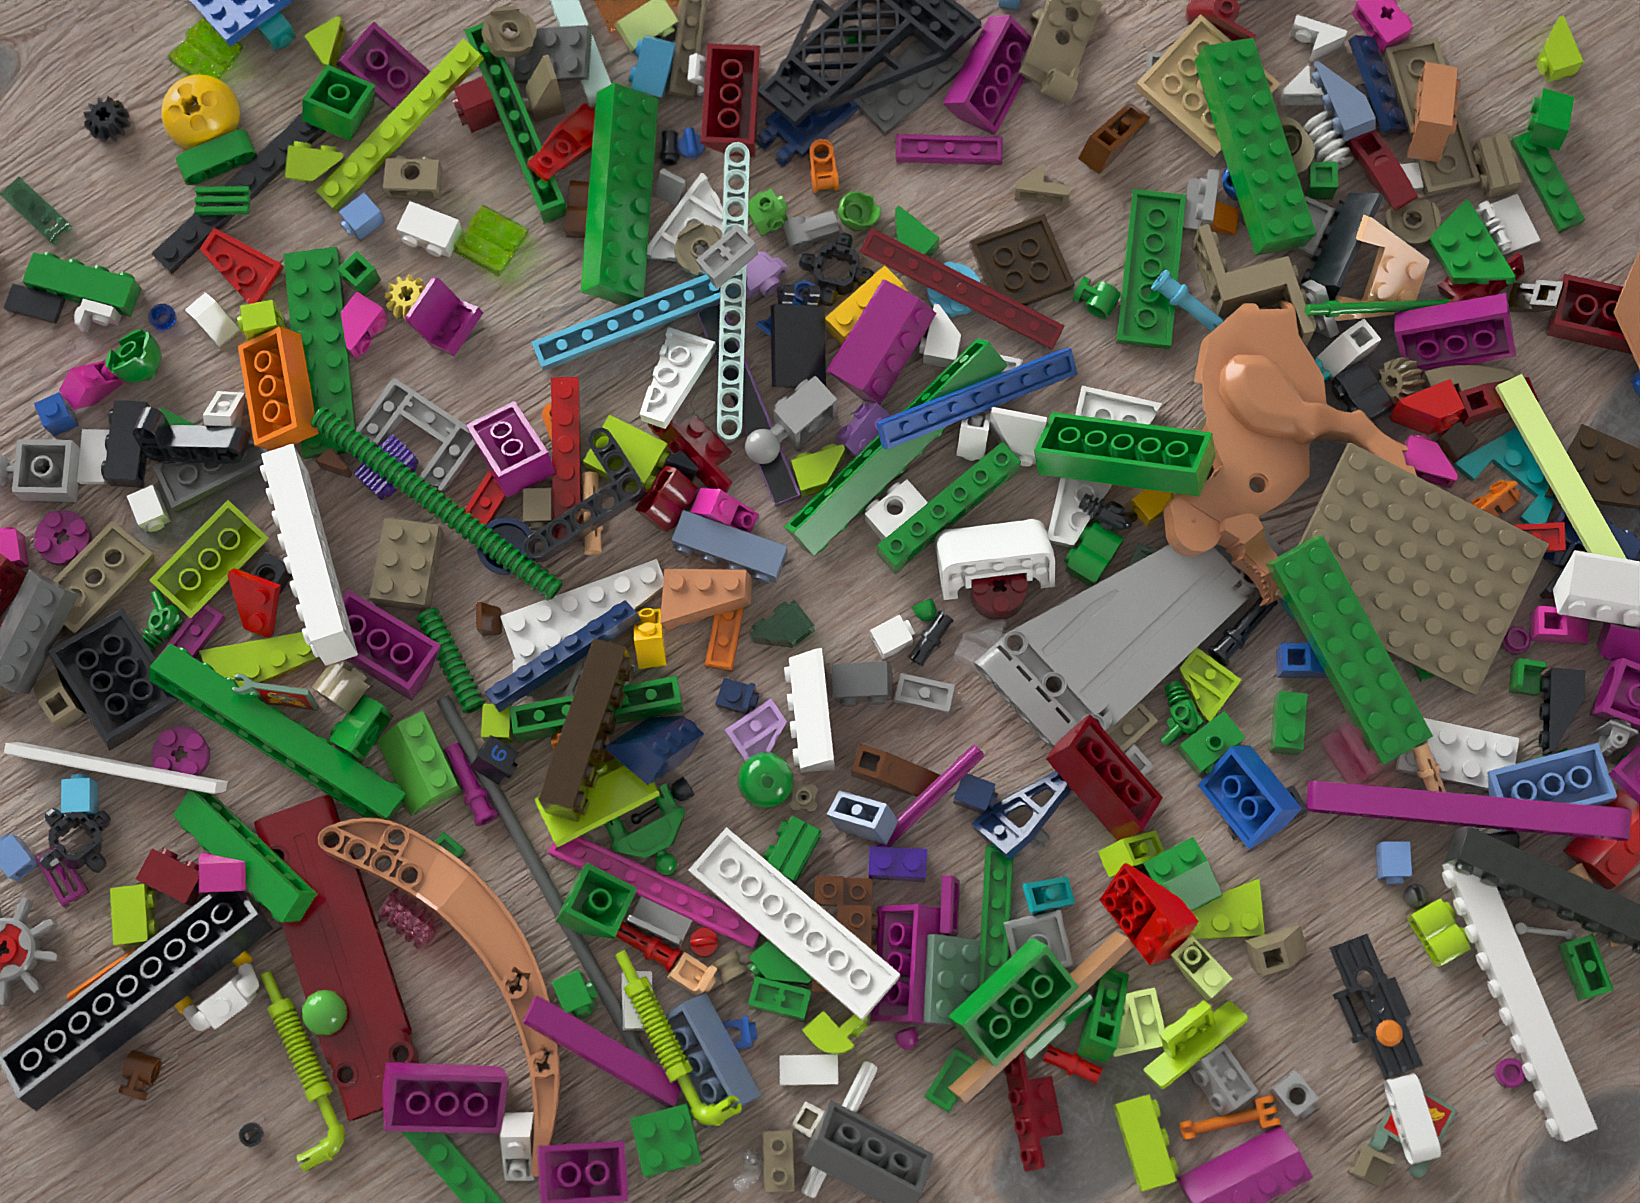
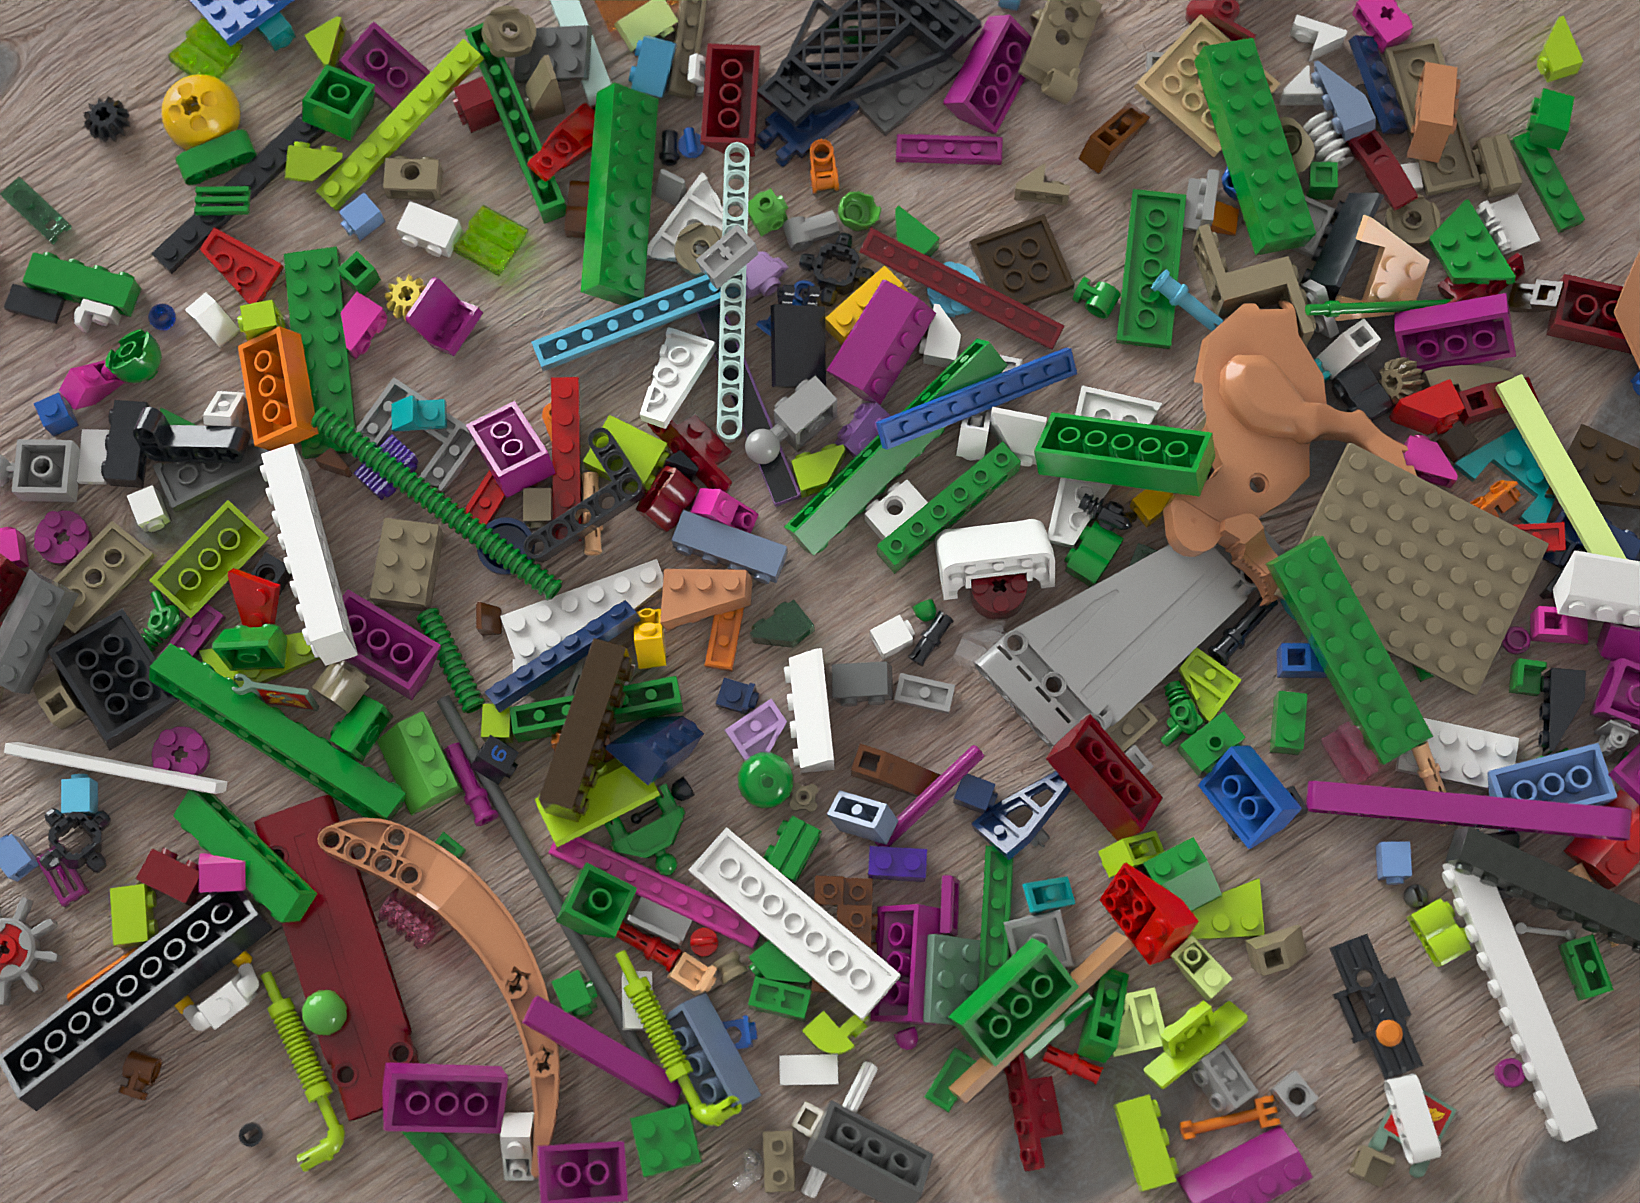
none -> green slope [212,624,287,671]
none -> teal slope [391,395,447,432]

